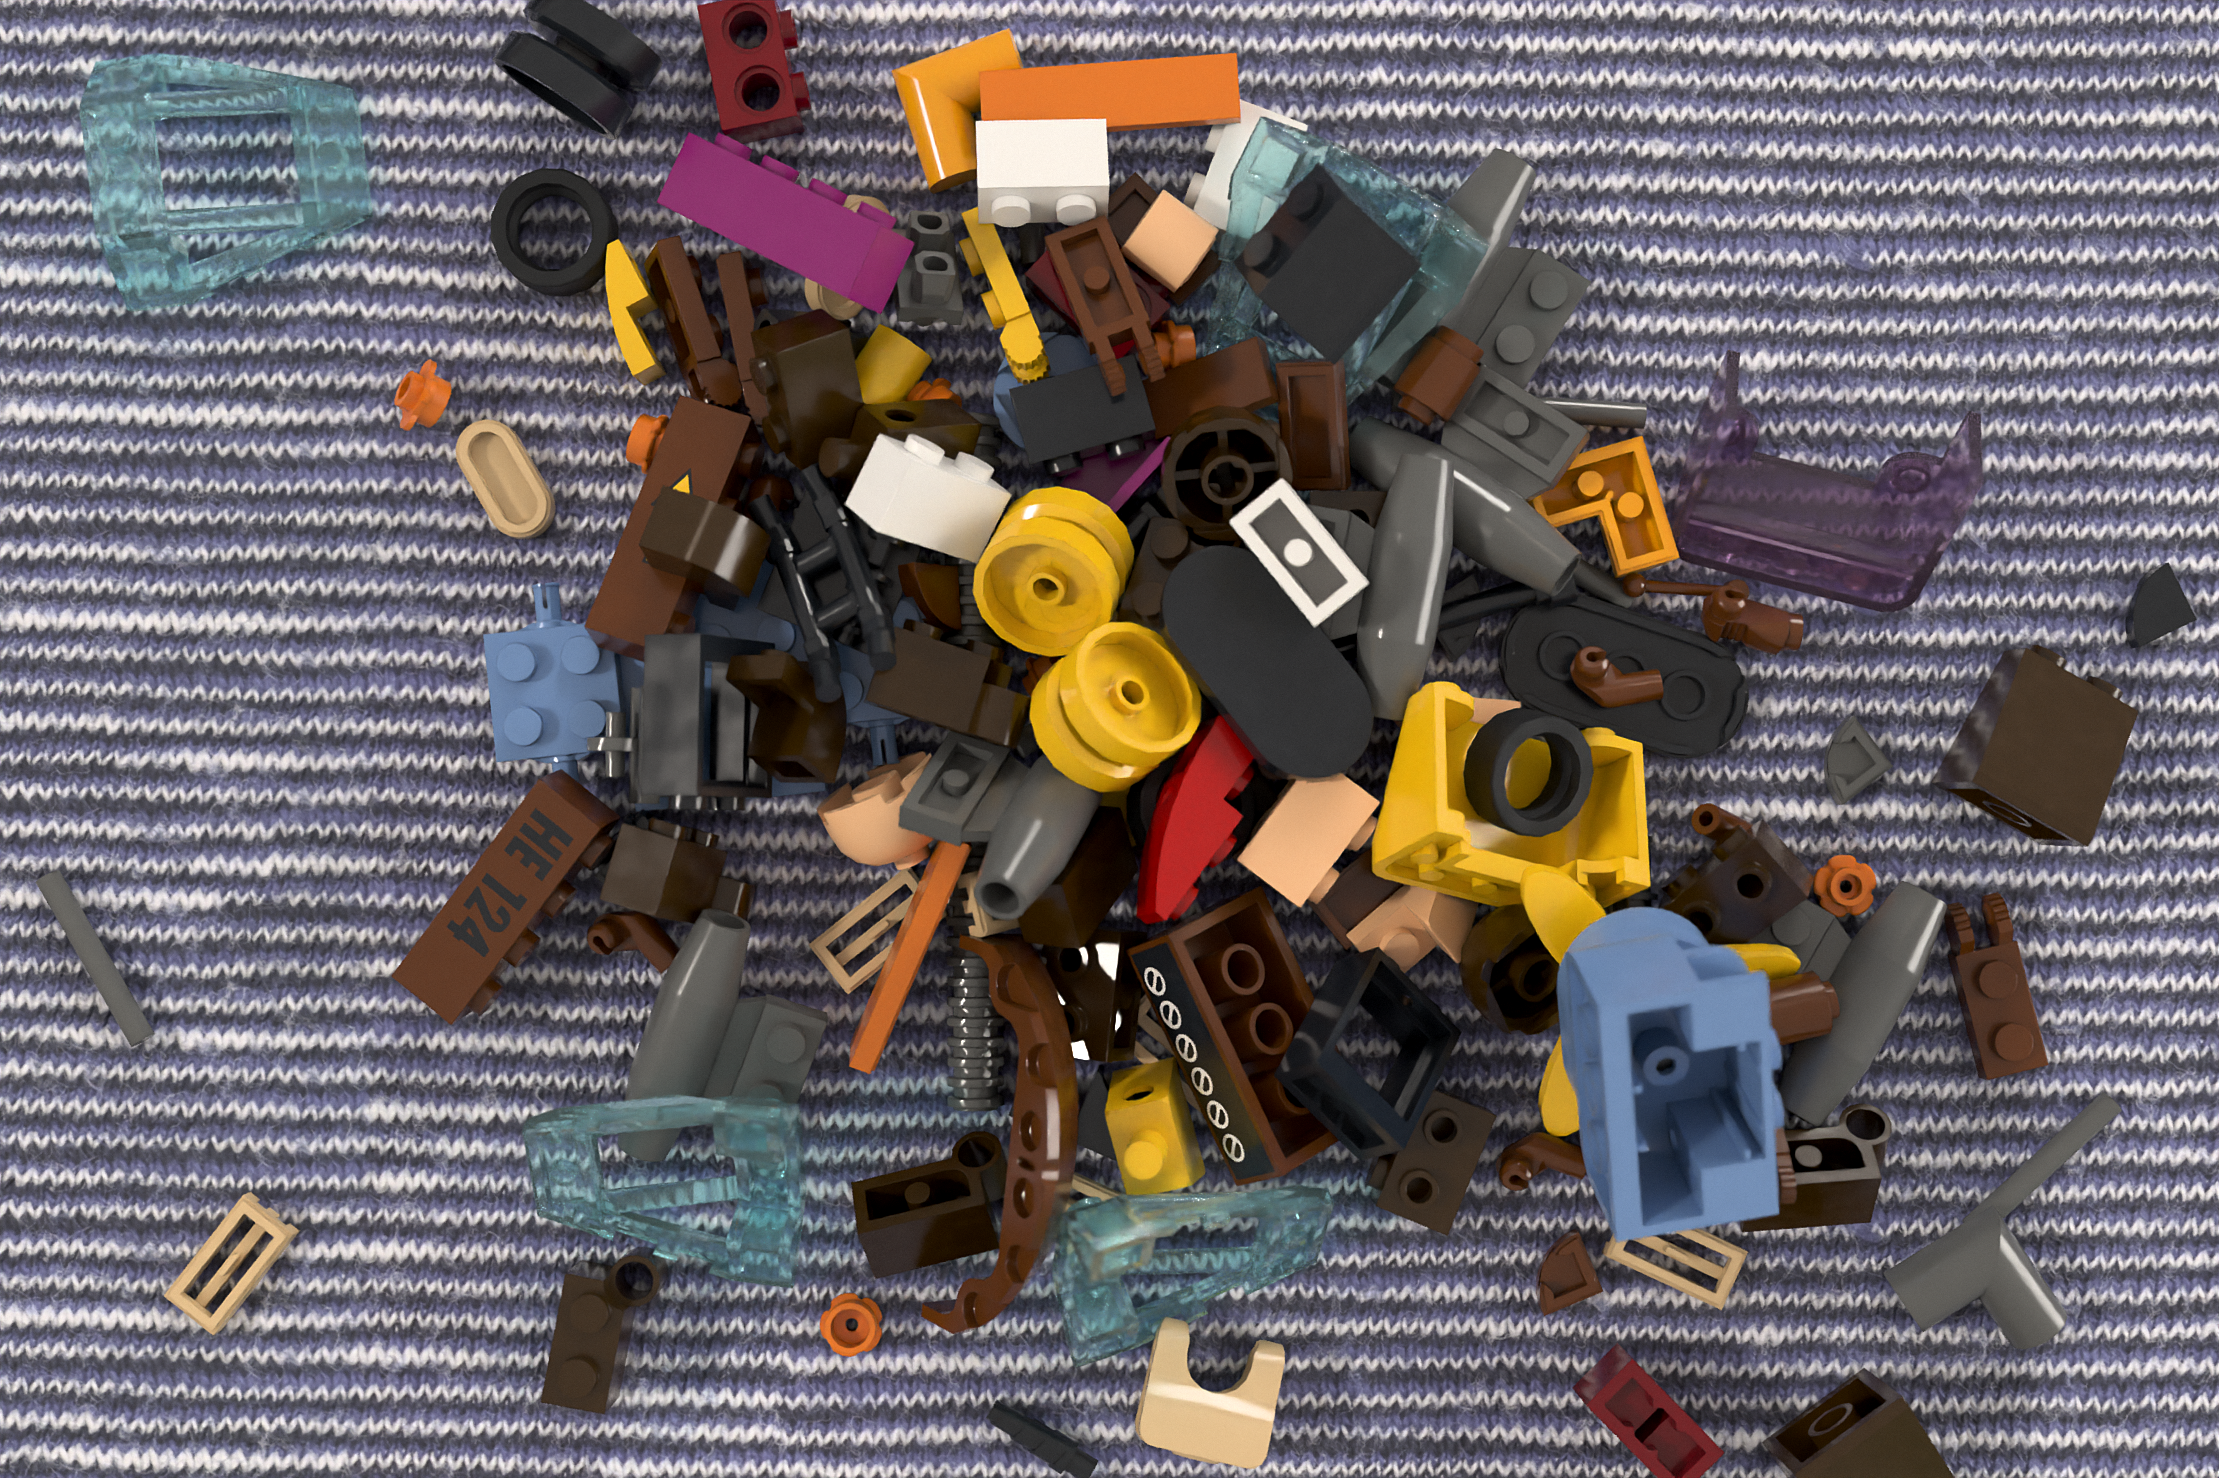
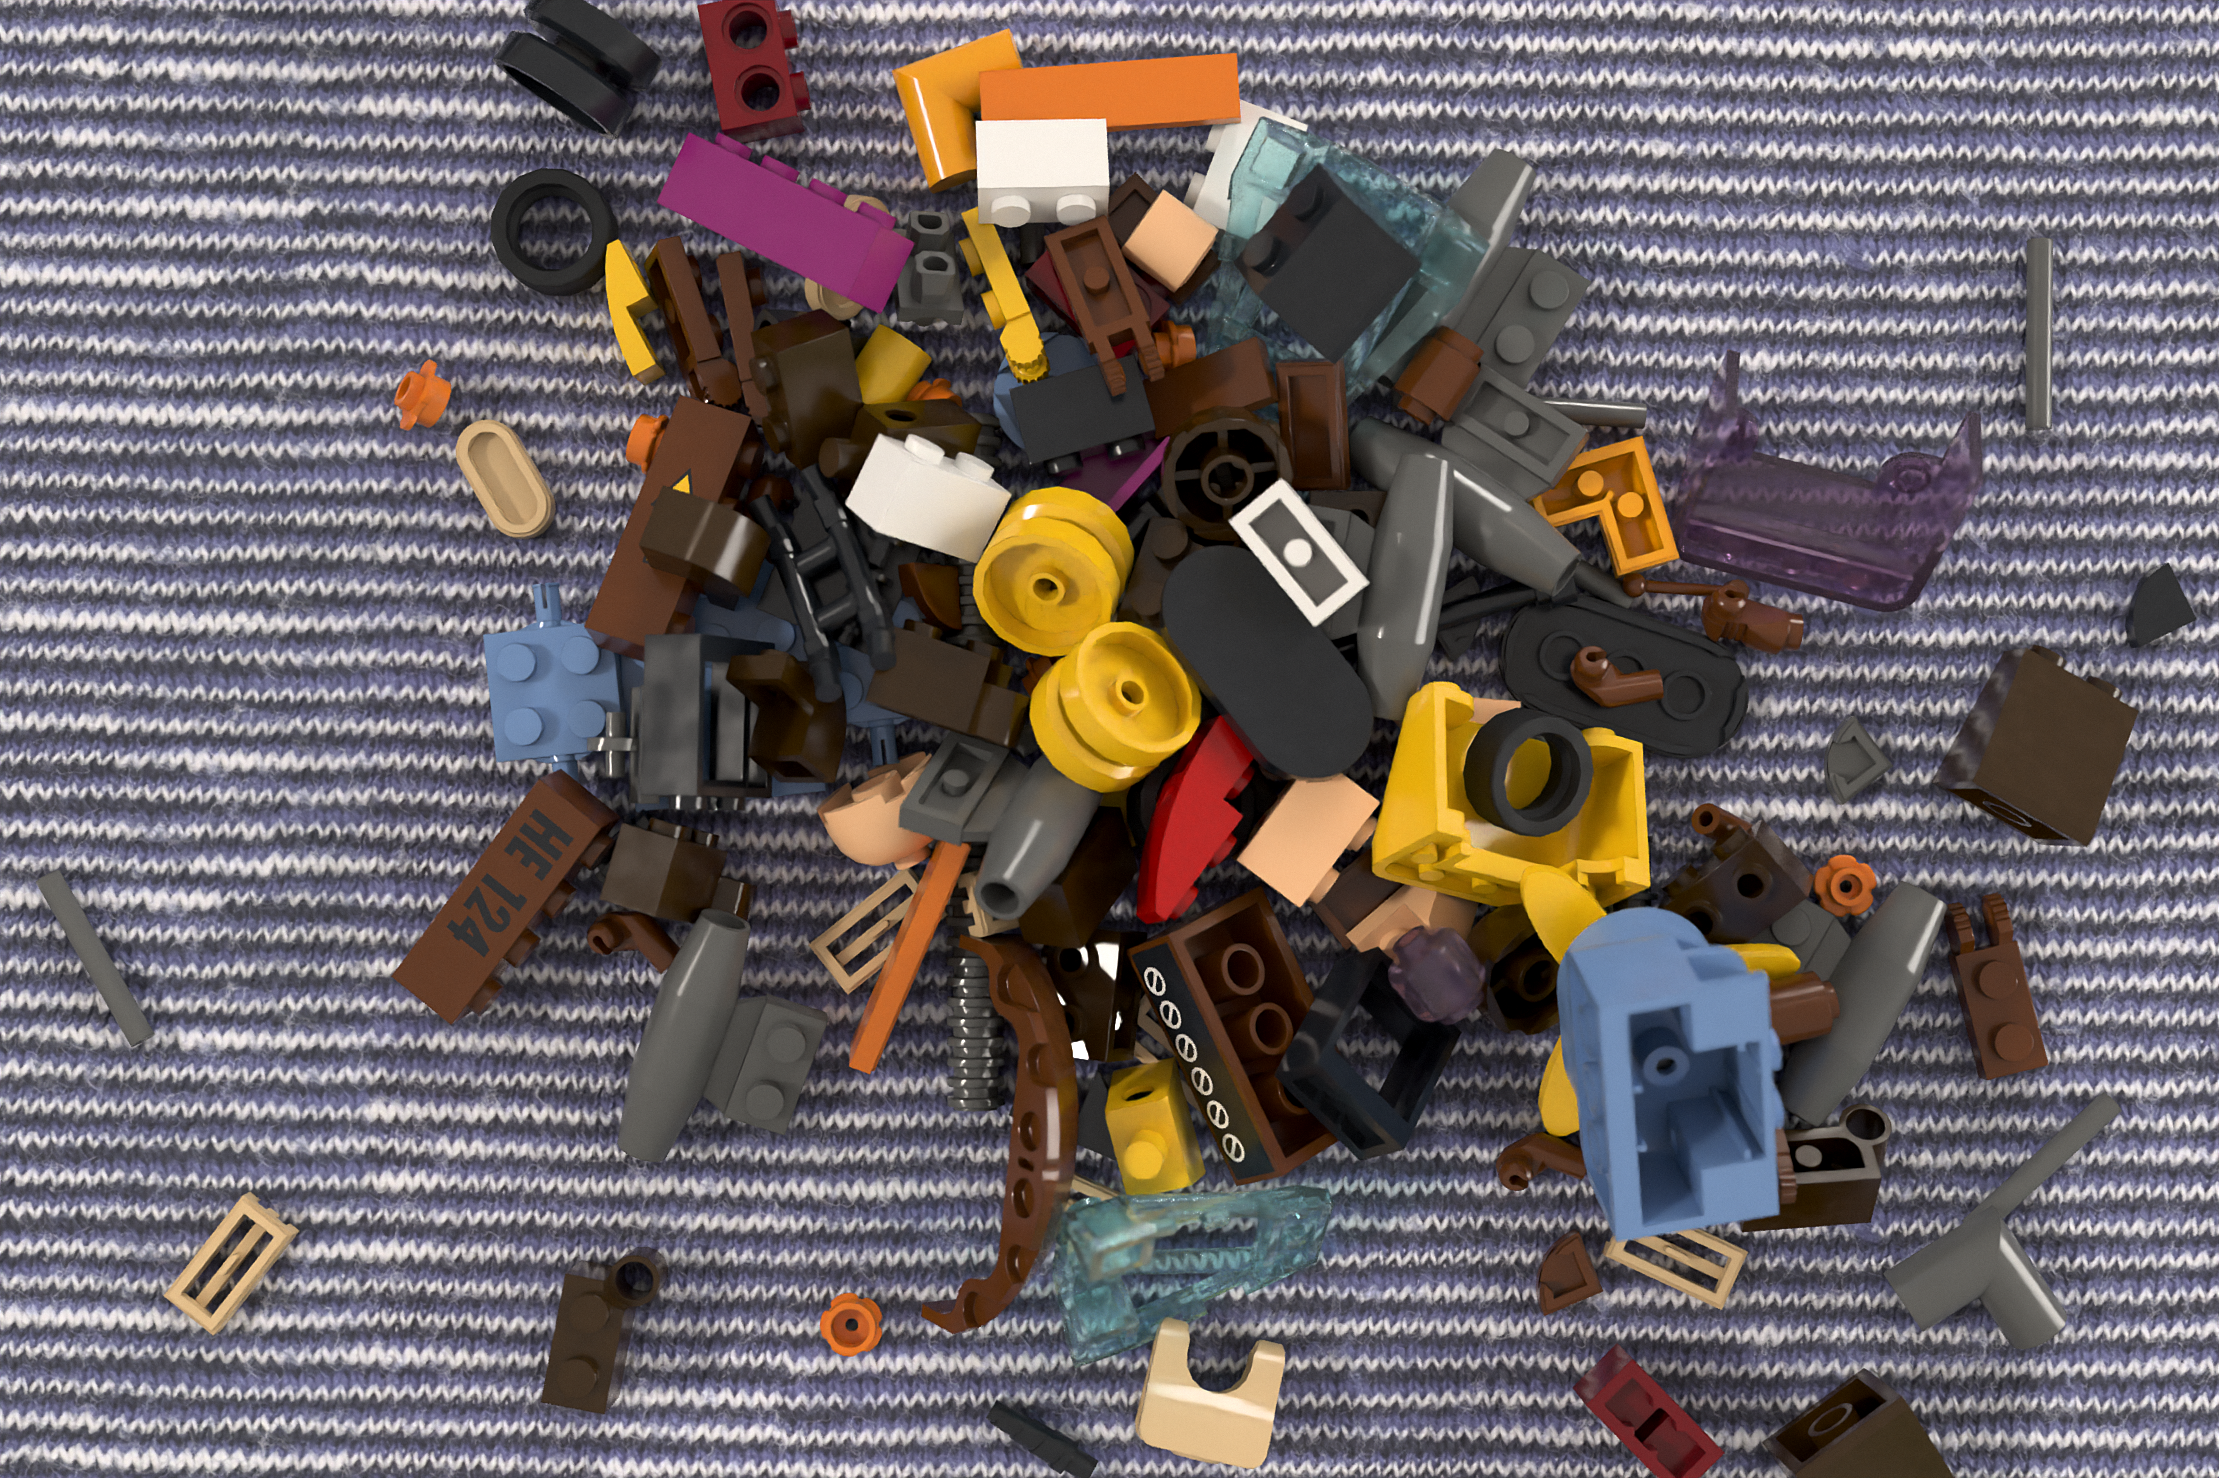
clear light blue windscreen [79,53,373,312] -> none
clear light blue windscreen [522,1095,807,1288] -> none
dark brown hinge [851,1131,1008,1279] -> none
dark brown brick [1365,1087,1497,1236] -> none
none -> head [1388,925,1486,1025]
none -> dark grey bar [2025,238,2053,431]

